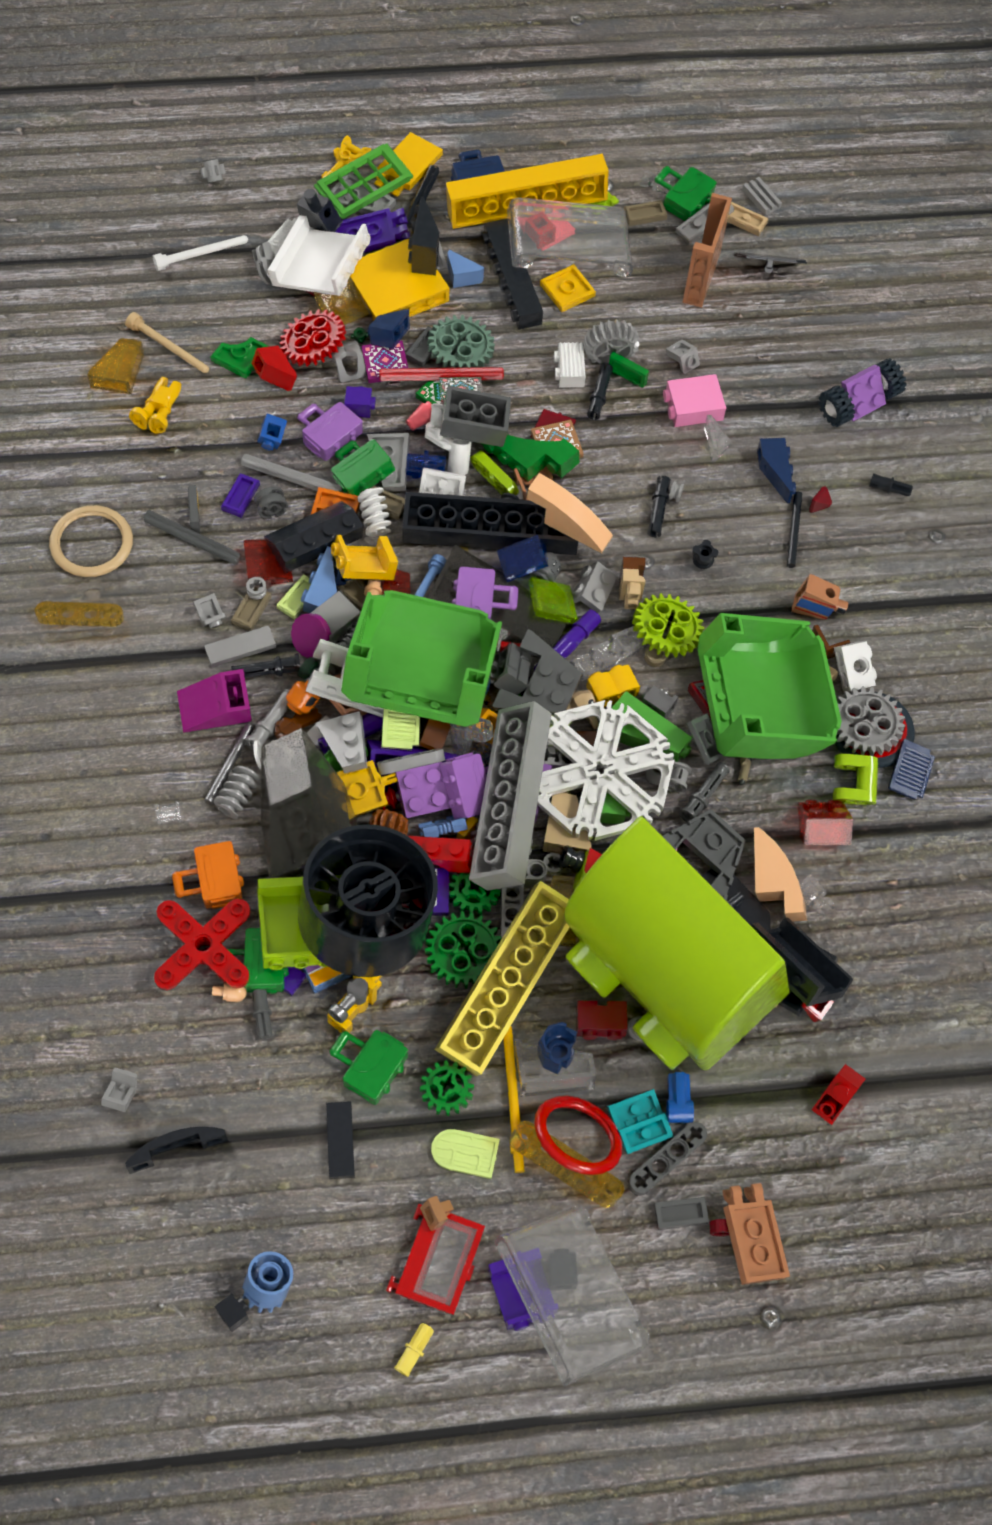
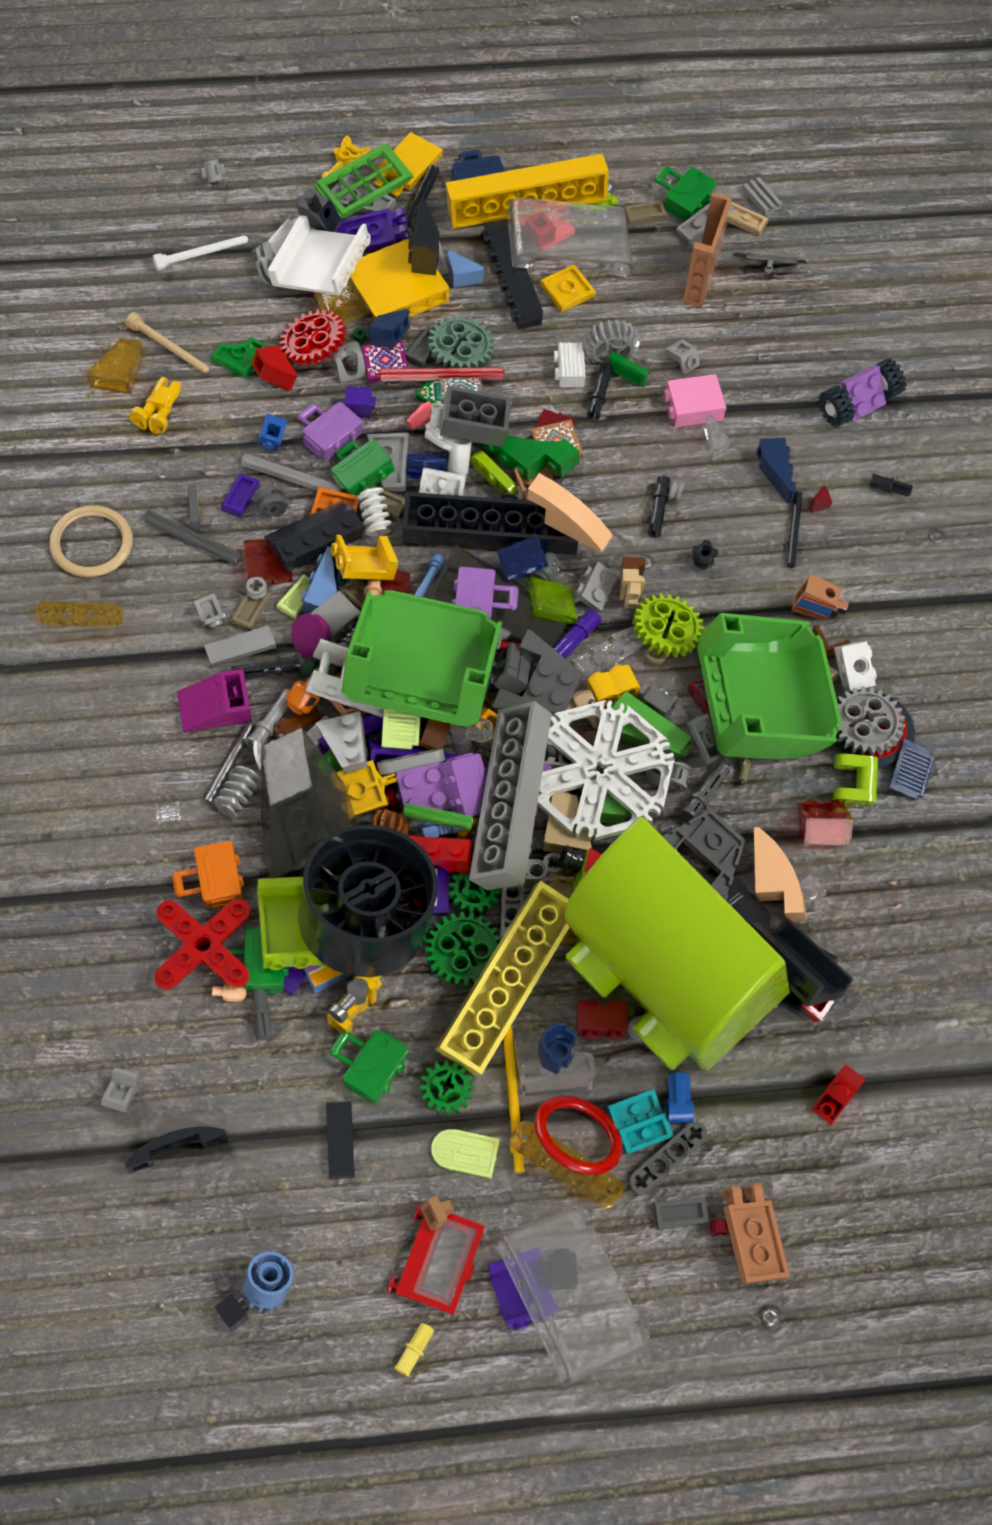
none -> bright green axle [403,803,473,830]

